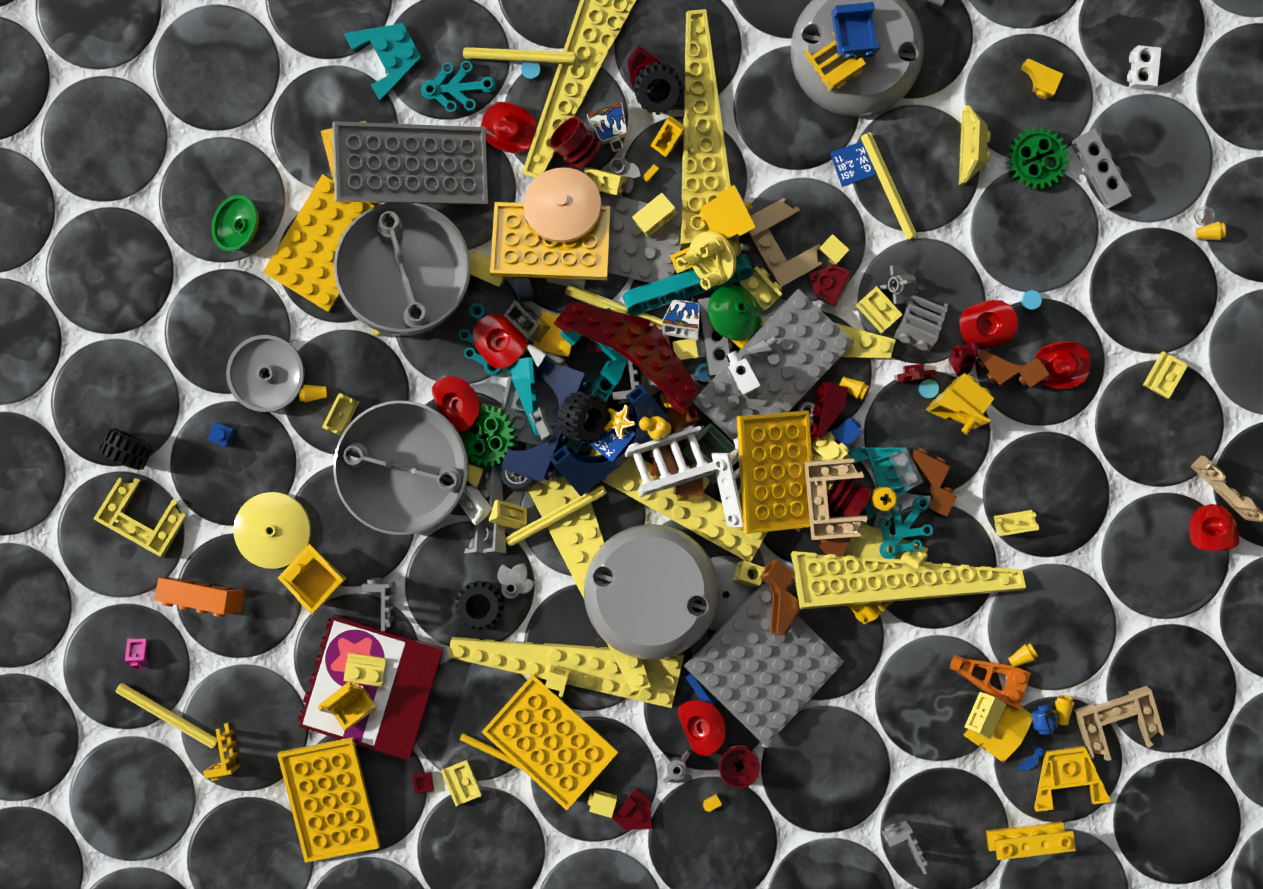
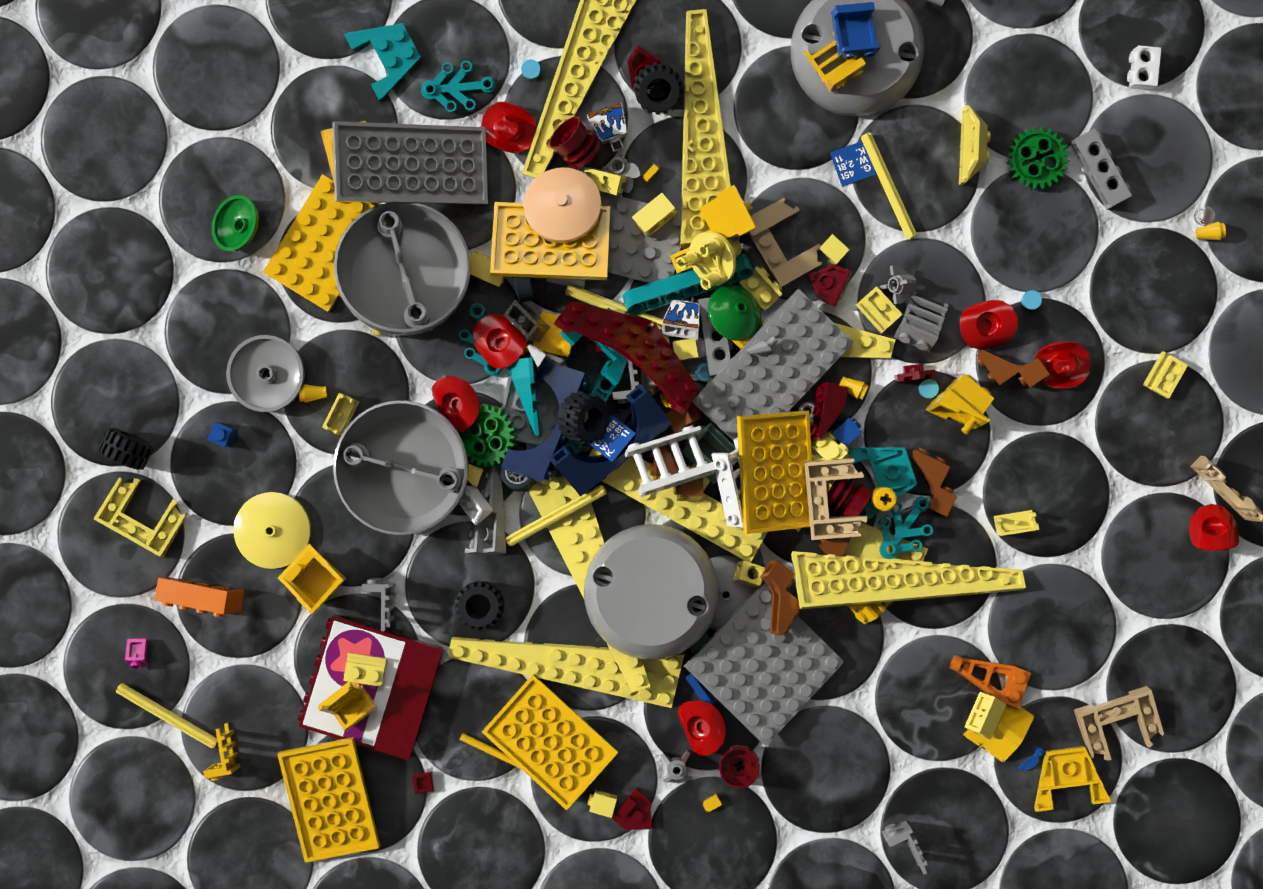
light yellow plate [441,759,482,806] -> none
light yellow axle [463,47,576,64] -> none
light yellow slope [489,500,527,530] -> none
light grey plate [498,563,534,599] -> none
light grey bar [529,407,555,443] -> none
light yellow panel [545,665,570,697] -> none
yellow animal [605,405,636,439] -> none
yellow animal [639,416,671,441] -> none
yellow arch [650,116,685,157] -> none
white torso [726,351,760,397] -> none
clear piece [888,448,923,491] -> none
light yellow tile [901,551,928,569] -> none
dark red piece [948,341,978,377] -> none
yellow fence [986,821,1076,860] -> none
yellow cone [1008,643,1039,668] -> none
yellow arch [1021,59,1063,99] -> none
blue head [1032,705,1058,734] -> none
yellow cone [1055,695,1074,725] -> none

